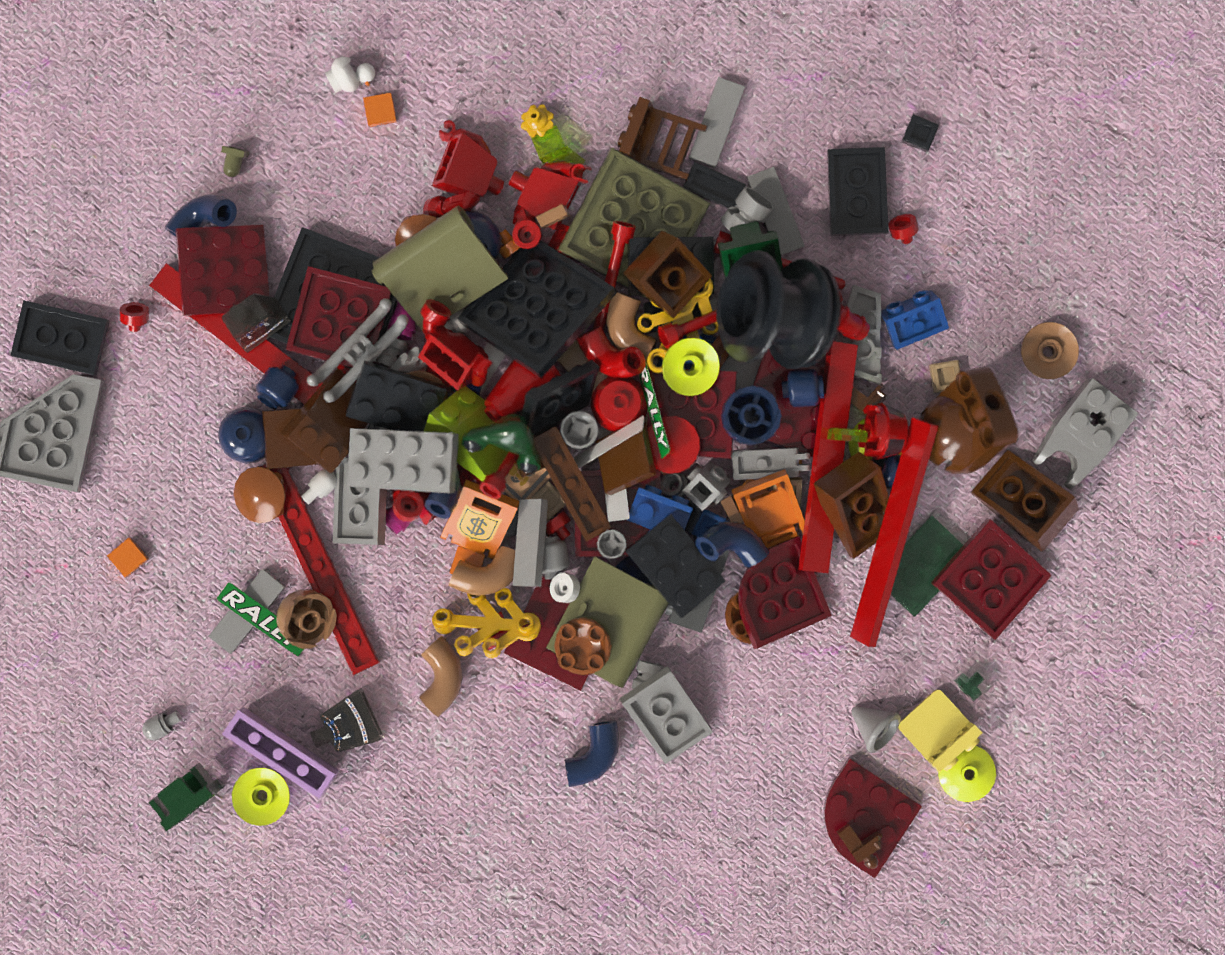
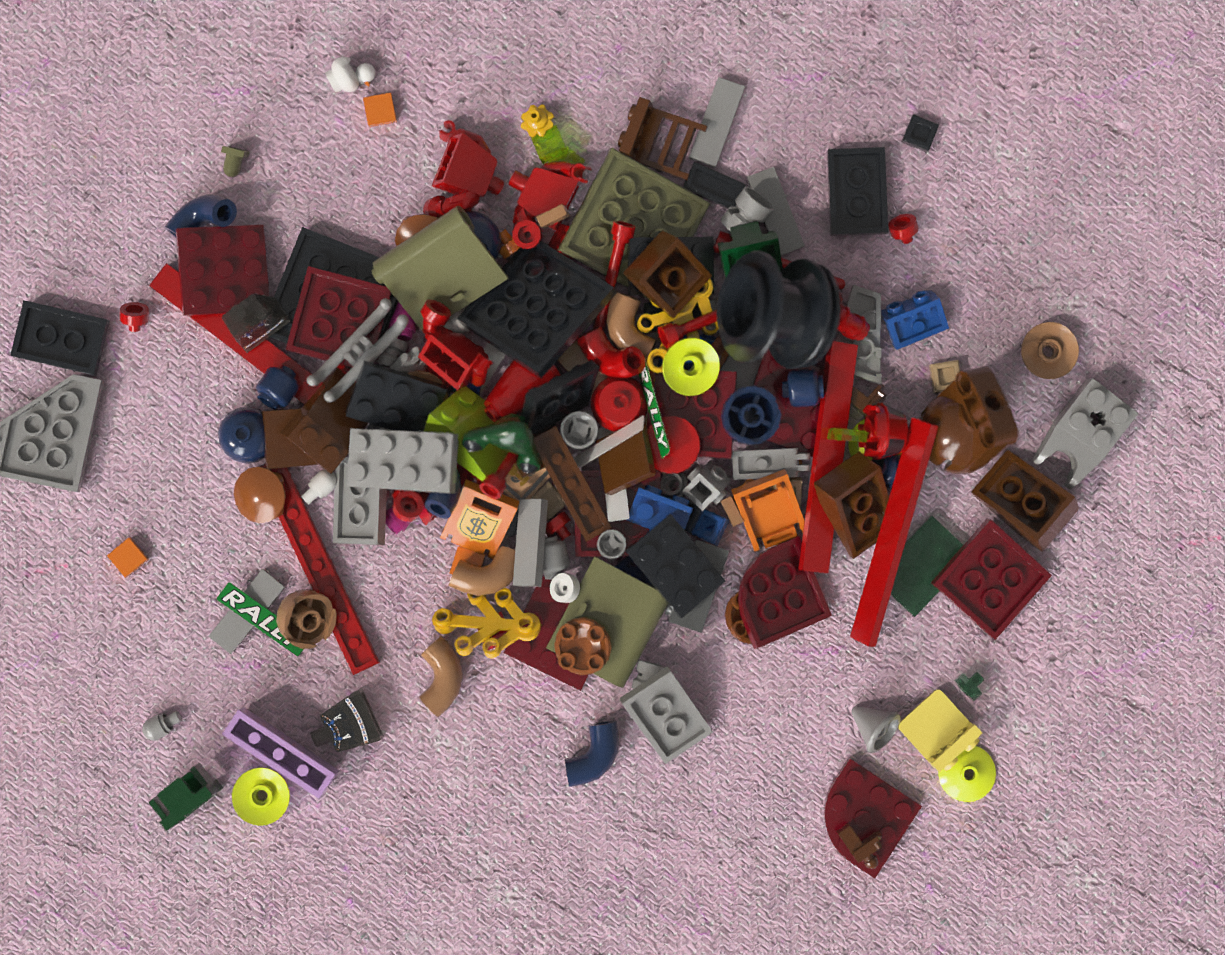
dark blue cylinder [696,522,769,568] -> none

